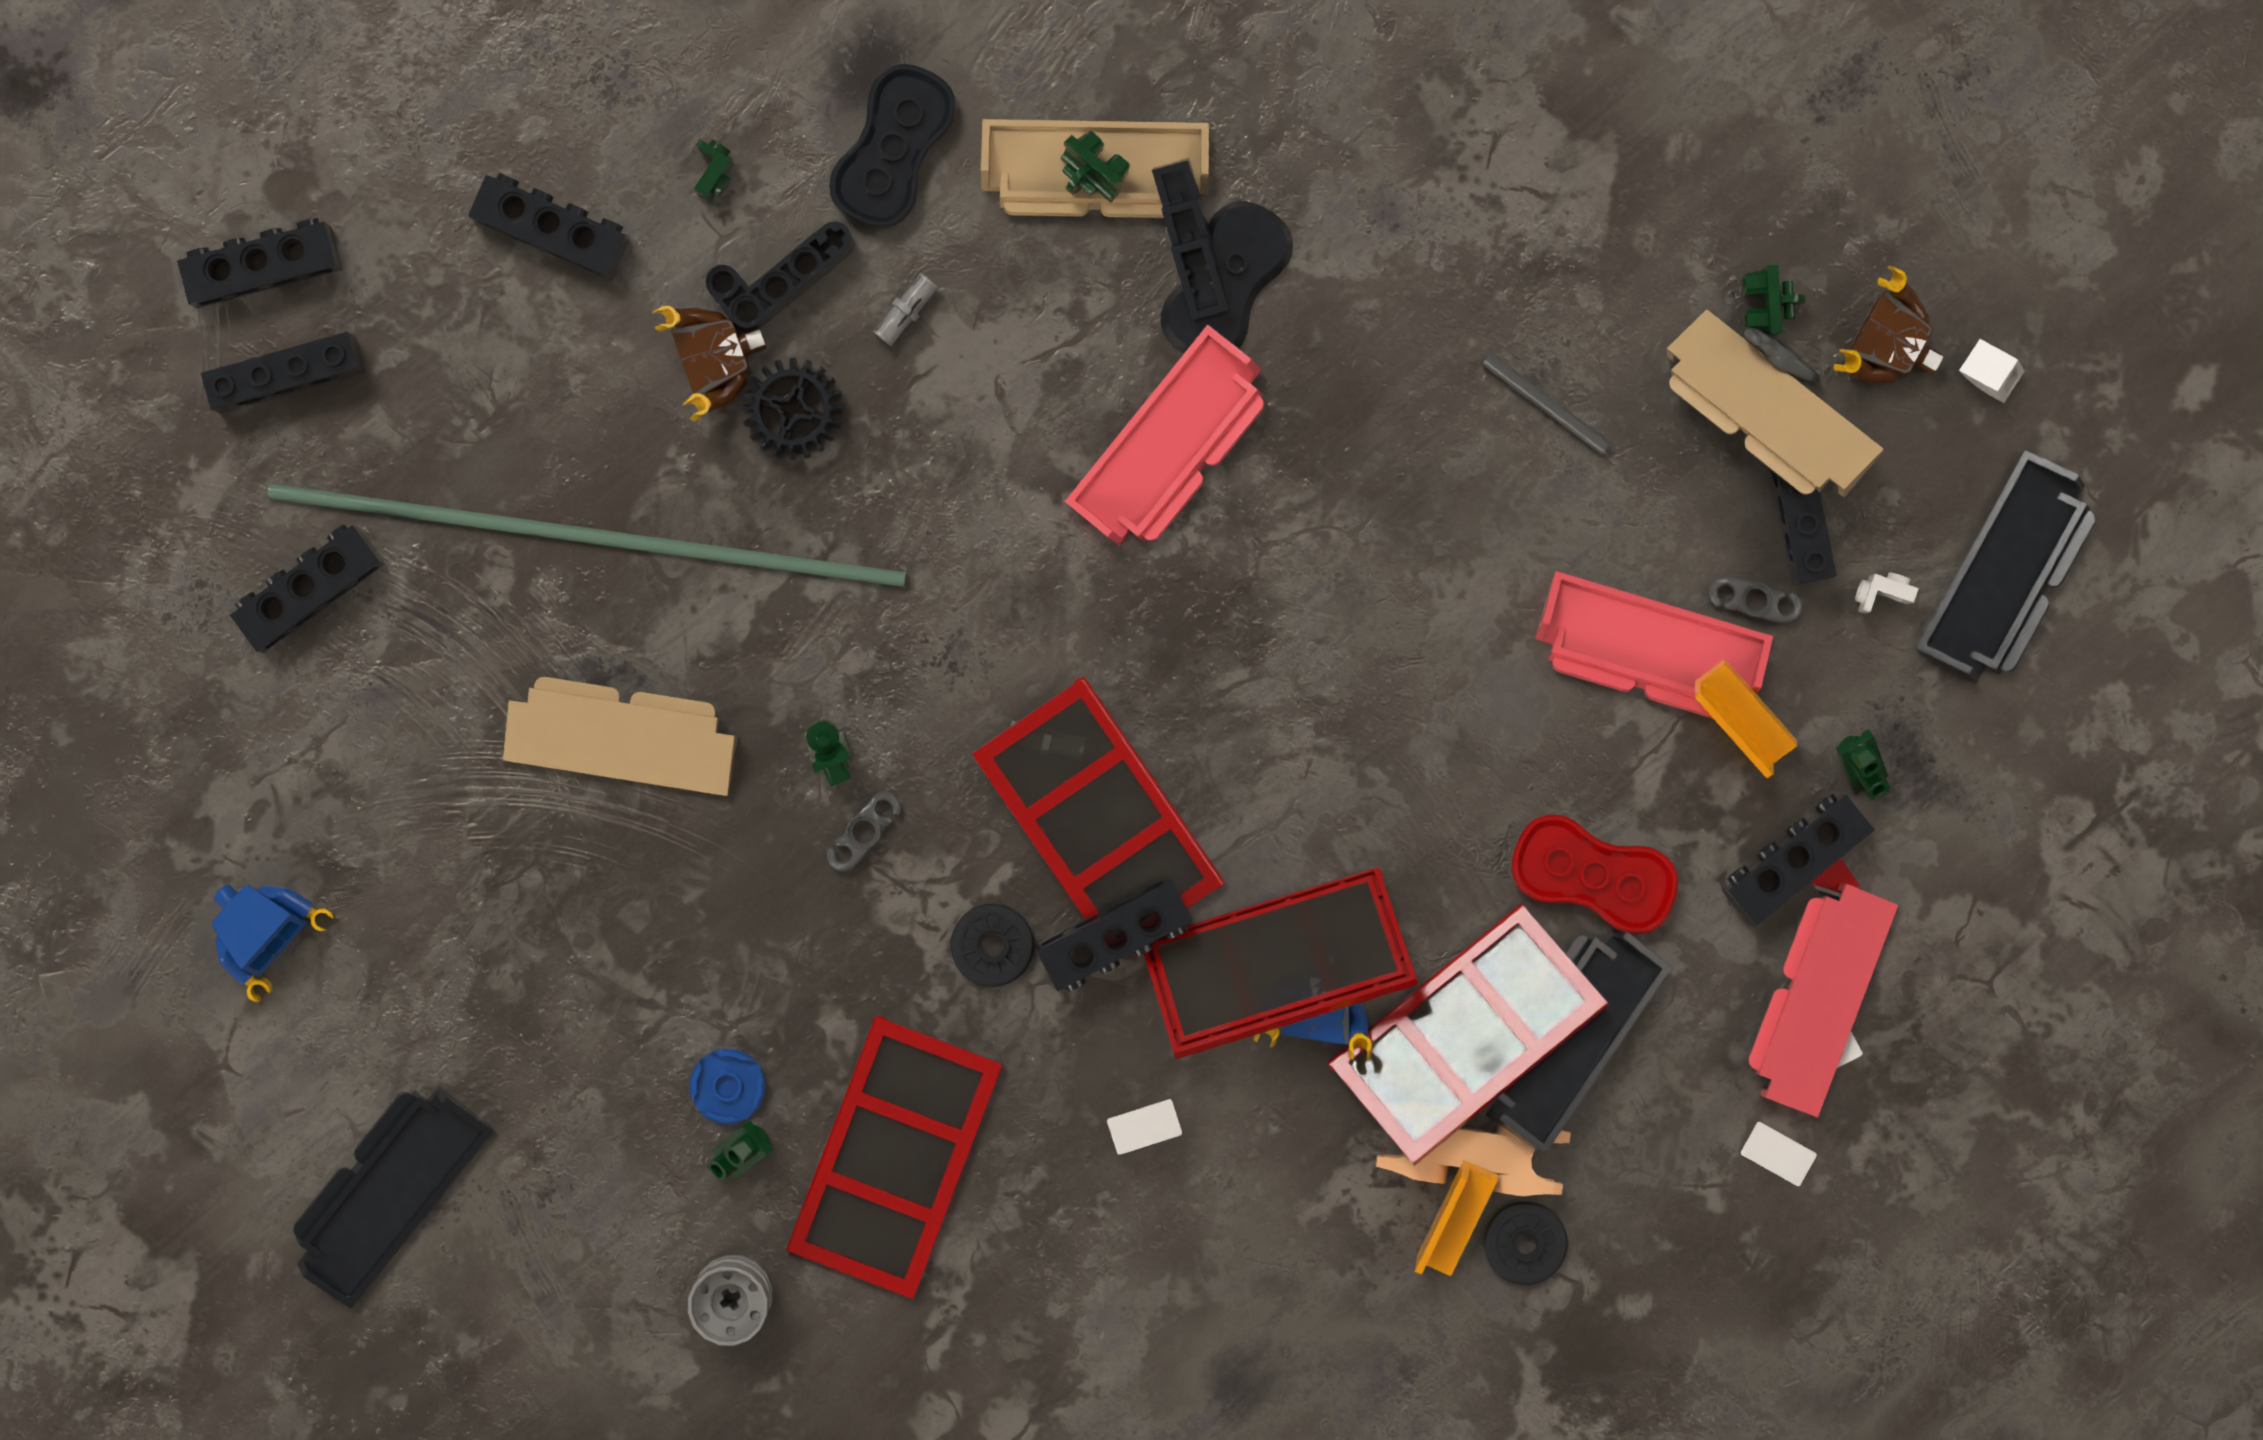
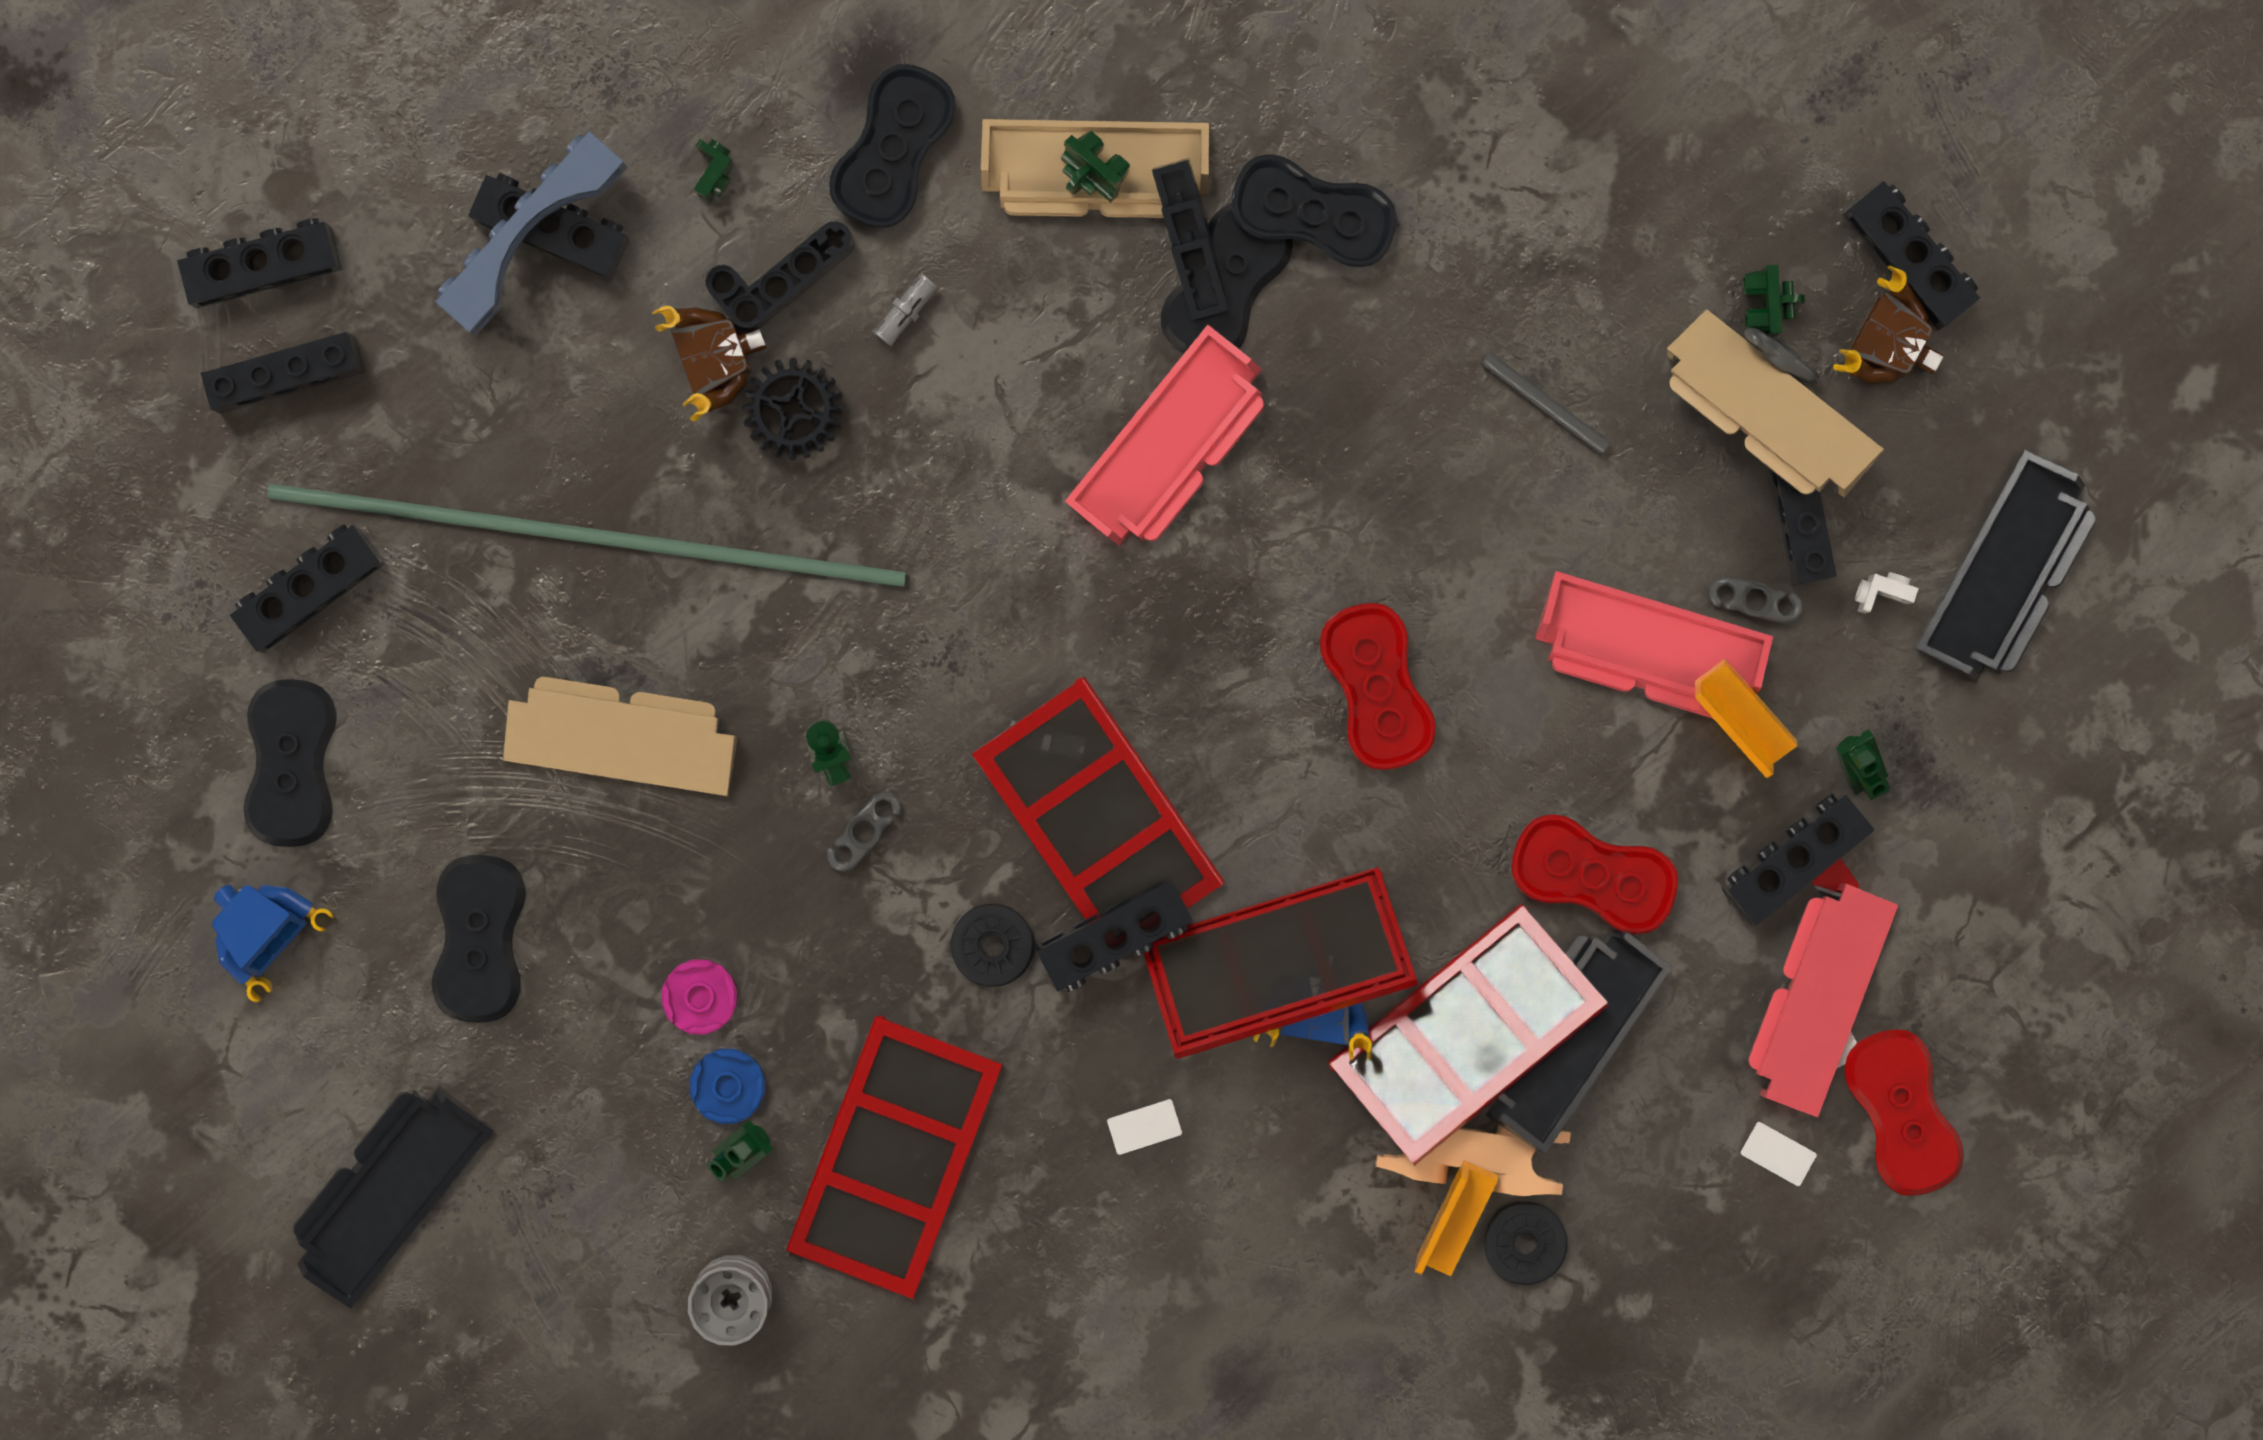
white brick [1959,339,2024,403] -> none
none -> black plate [243,679,336,847]
none -> black plate [432,855,525,1023]
none -> sand blue arch [435,131,628,336]
none -> dark pink tile [662,959,738,1034]
none -> black plate [1231,155,1396,267]
none -> red plate [1320,603,1436,770]
none -> black brick [1843,181,1980,331]
none -> red plate [1845,1029,1964,1196]

